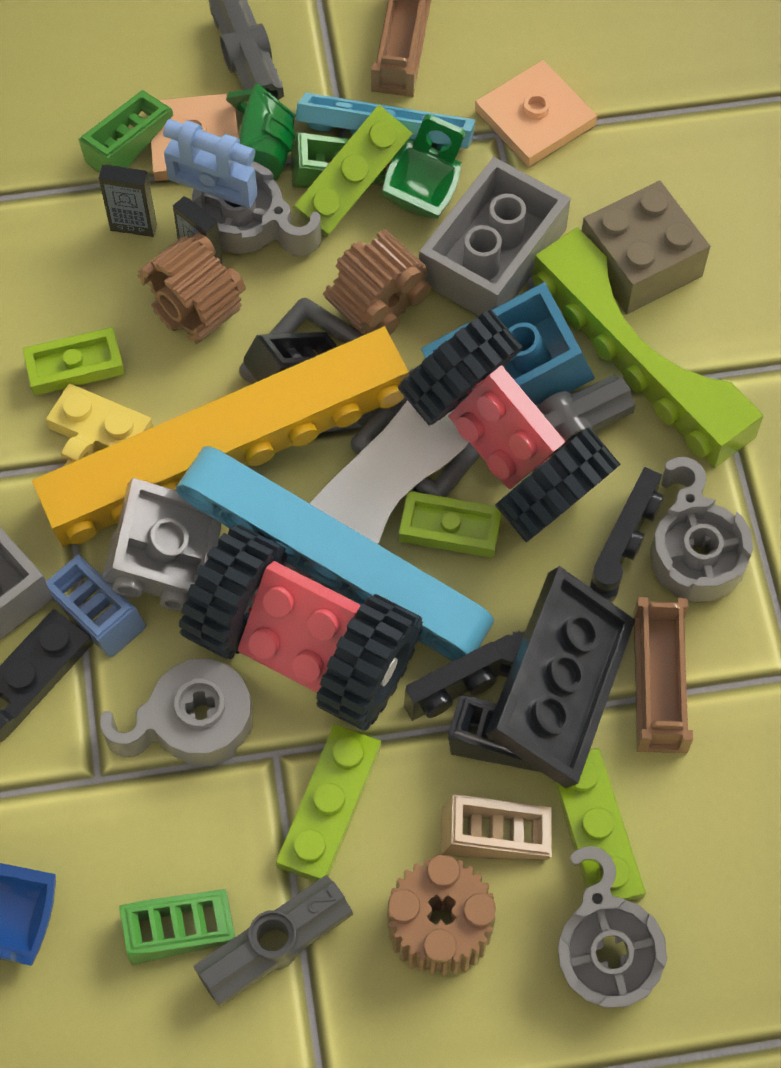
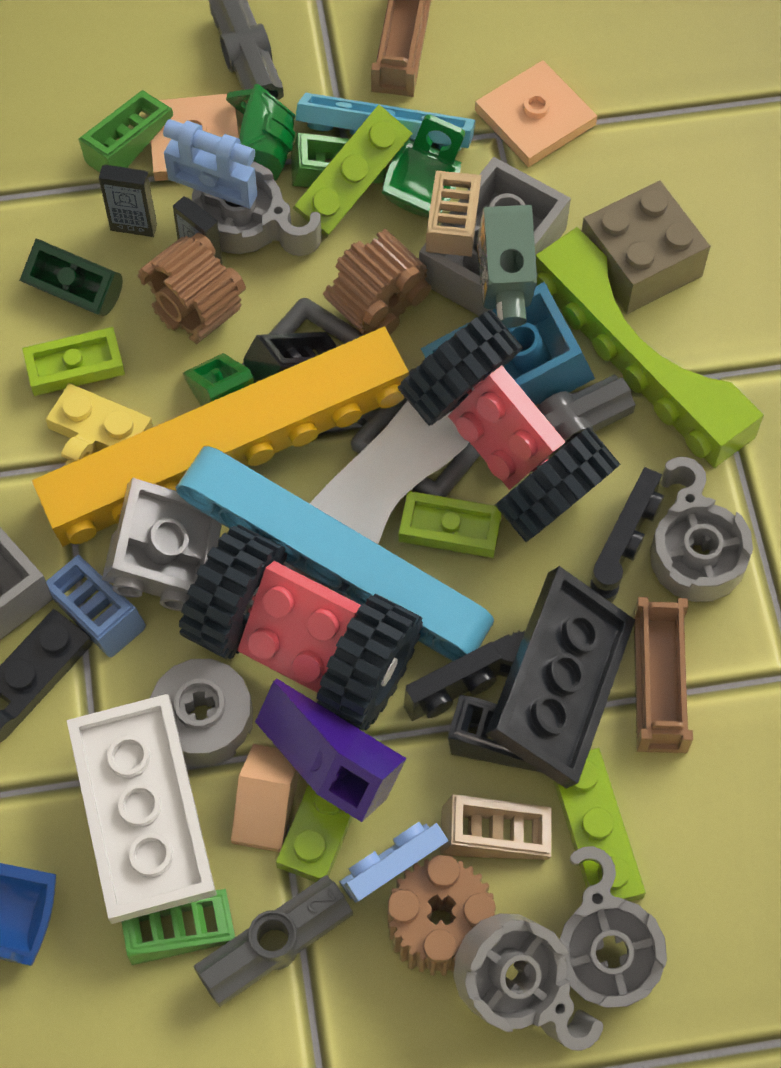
none -> dark green brick [19,238,123,316]
none -> white plate [67,694,217,924]
none -> green slope [182,353,254,406]
none -> light nougat slope [231,744,299,852]
none -> dark purple slope [255,678,407,822]
none -> light blue plate [339,821,449,903]
none -> tan slope [426,171,482,257]
none -> light grey piece [454,913,603,1051]
none -> sand green torso [476,205,537,328]

